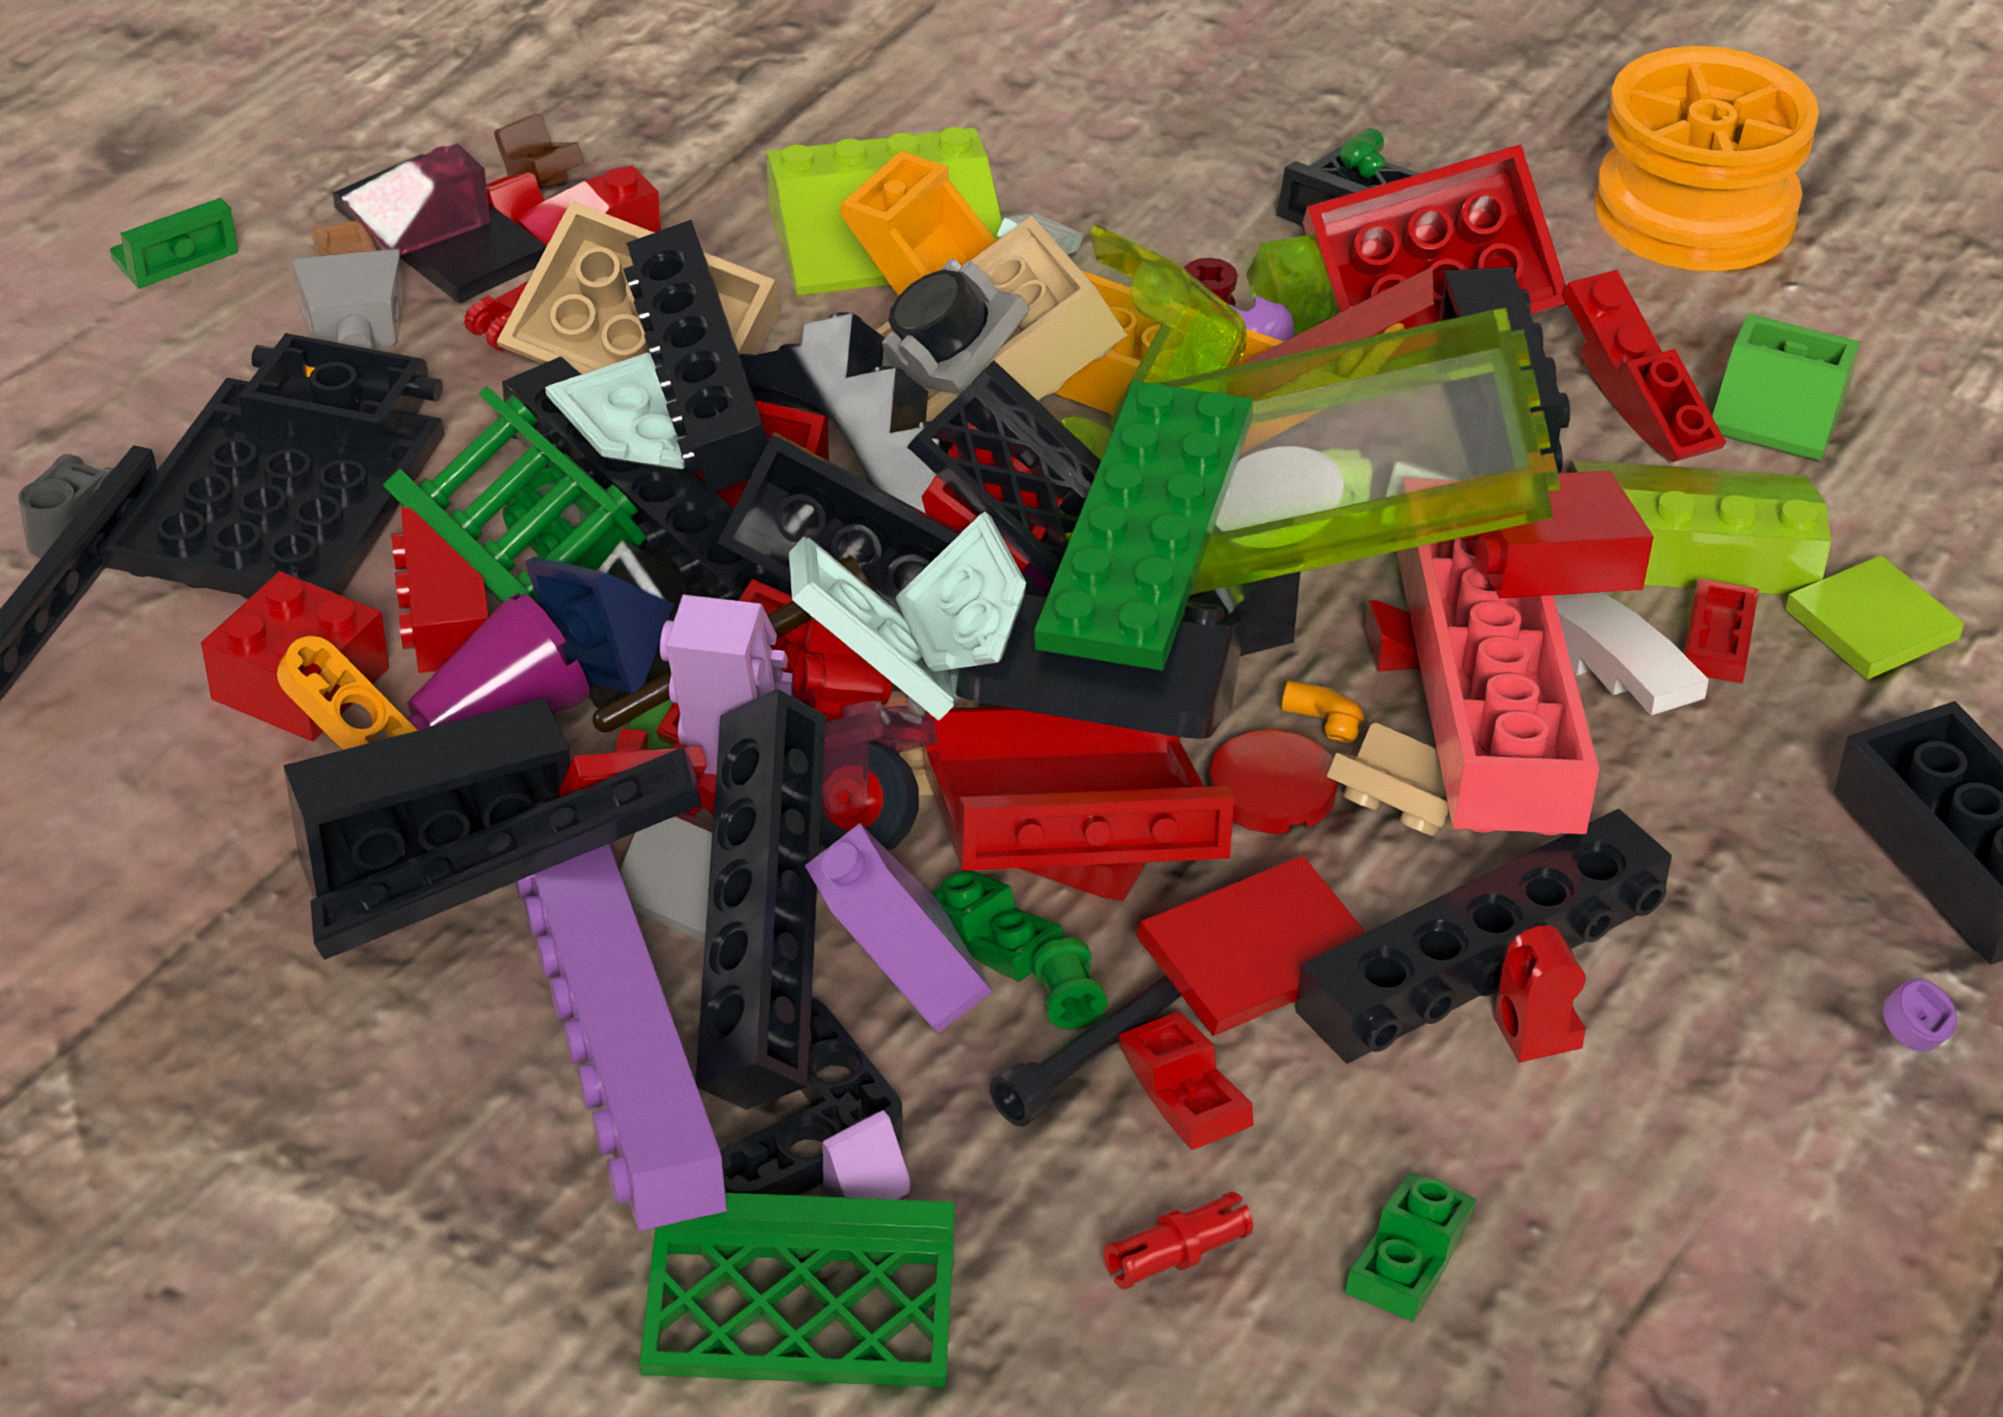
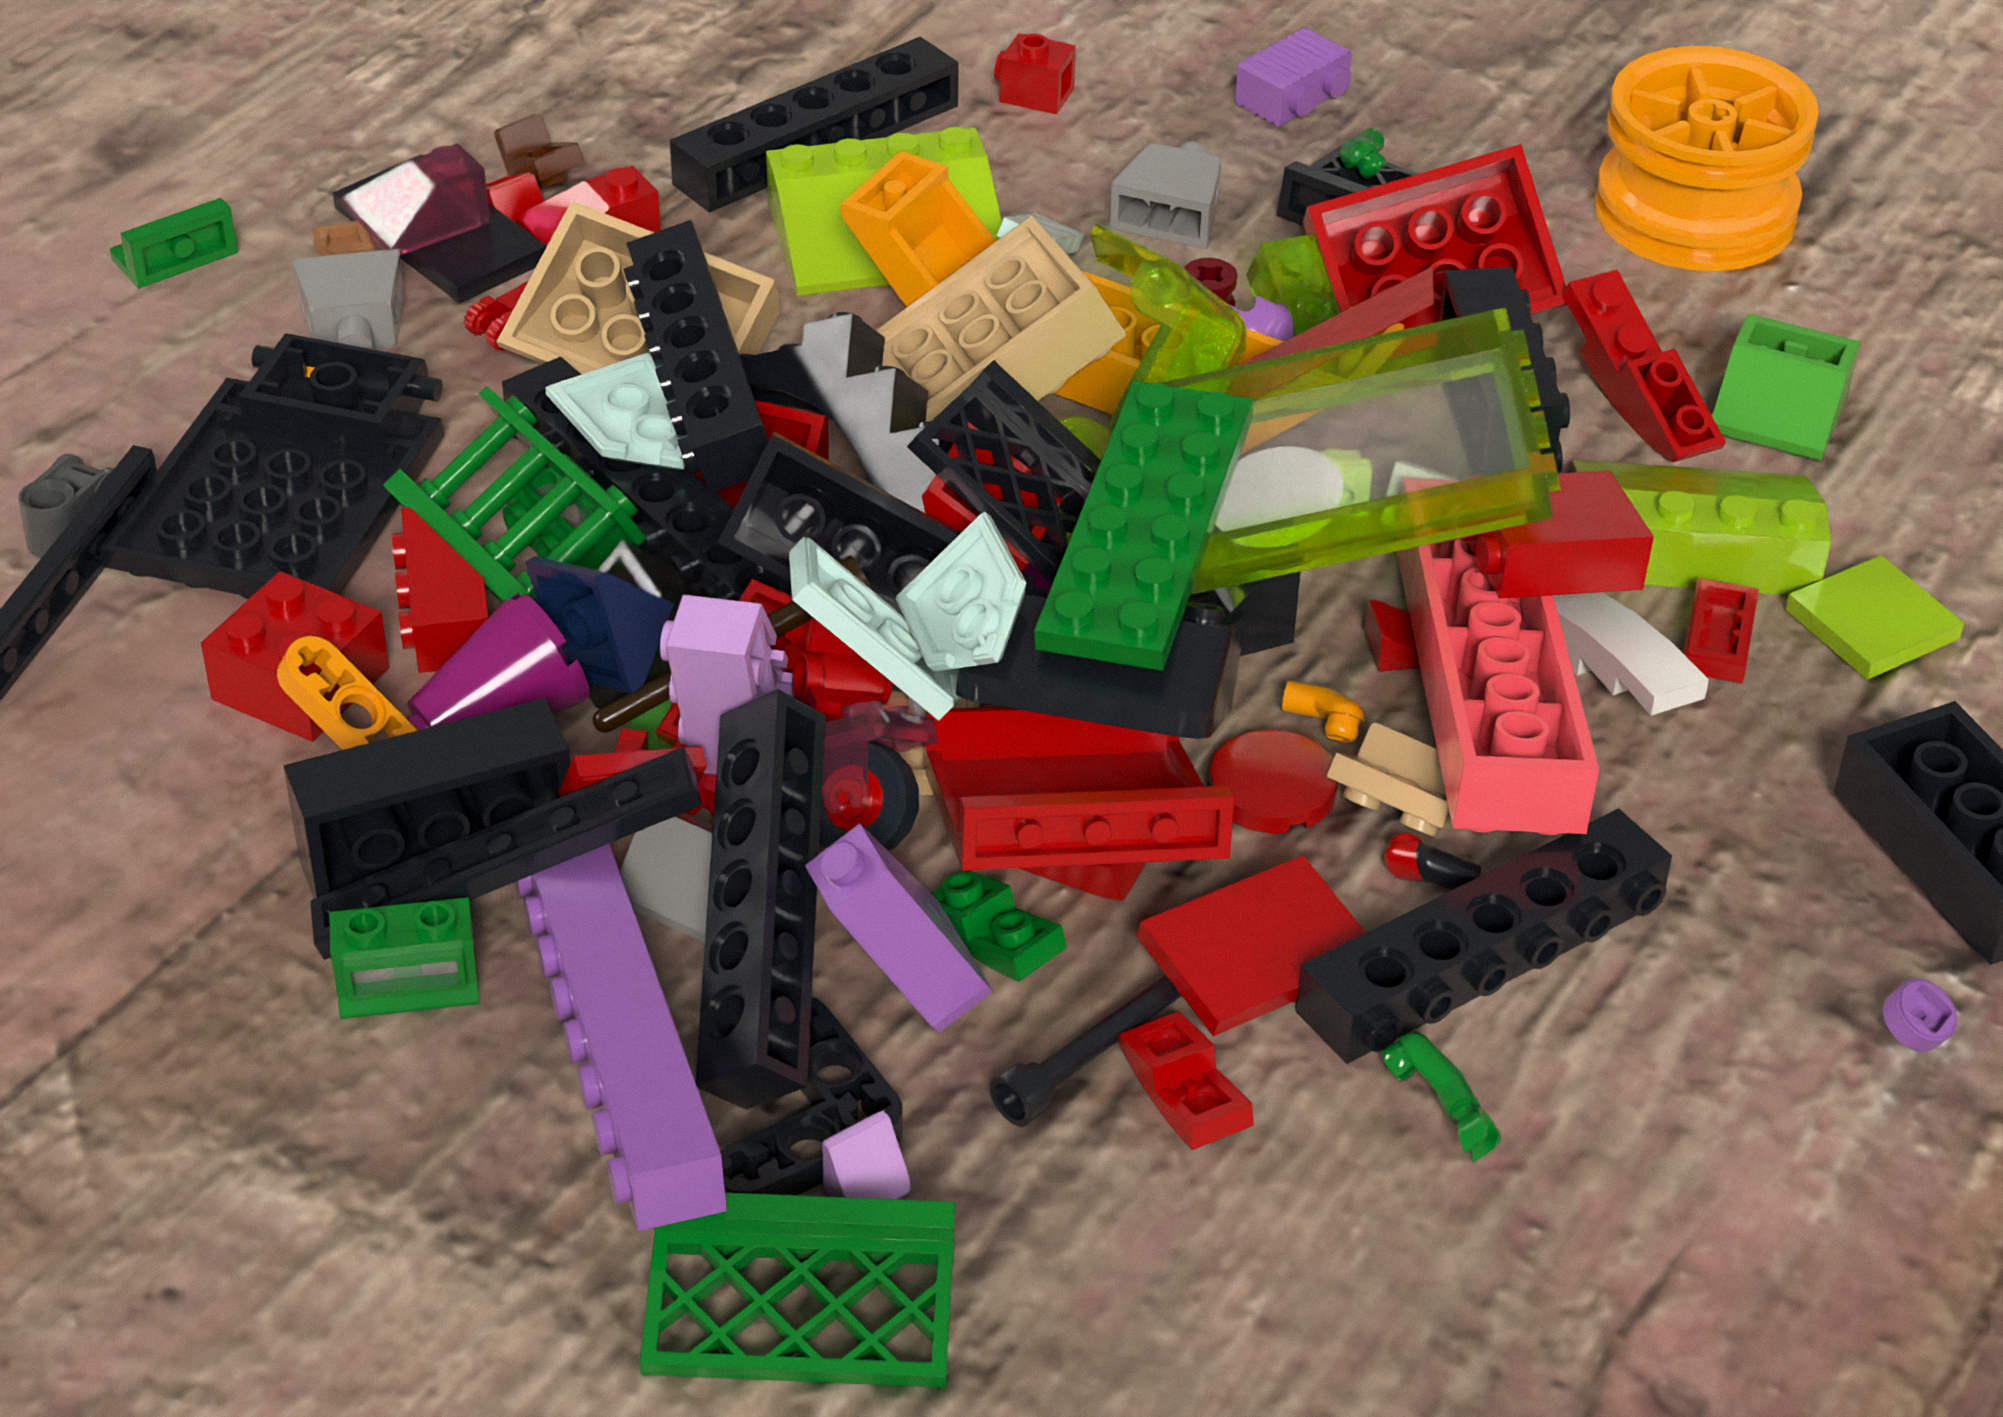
piece [882,258,1030,394] -> none
green bush [1032,937,1108,1030] -> none
red pin [1103,1191,1253,1289] -> none
green slope [1345,1171,1477,1322] -> none
red leg [1494,925,1586,1063] -> none
none -> green window [329,897,480,1019]
none -> black brick [670,36,959,213]
none -> red brick [994,33,1076,114]
none -> light grey torso [1110,141,1221,249]
none -> medium lavender brick [1235,27,1352,128]
none -> green arm [1381,1032,1501,1163]
none -> arm [1384,833,1481,890]

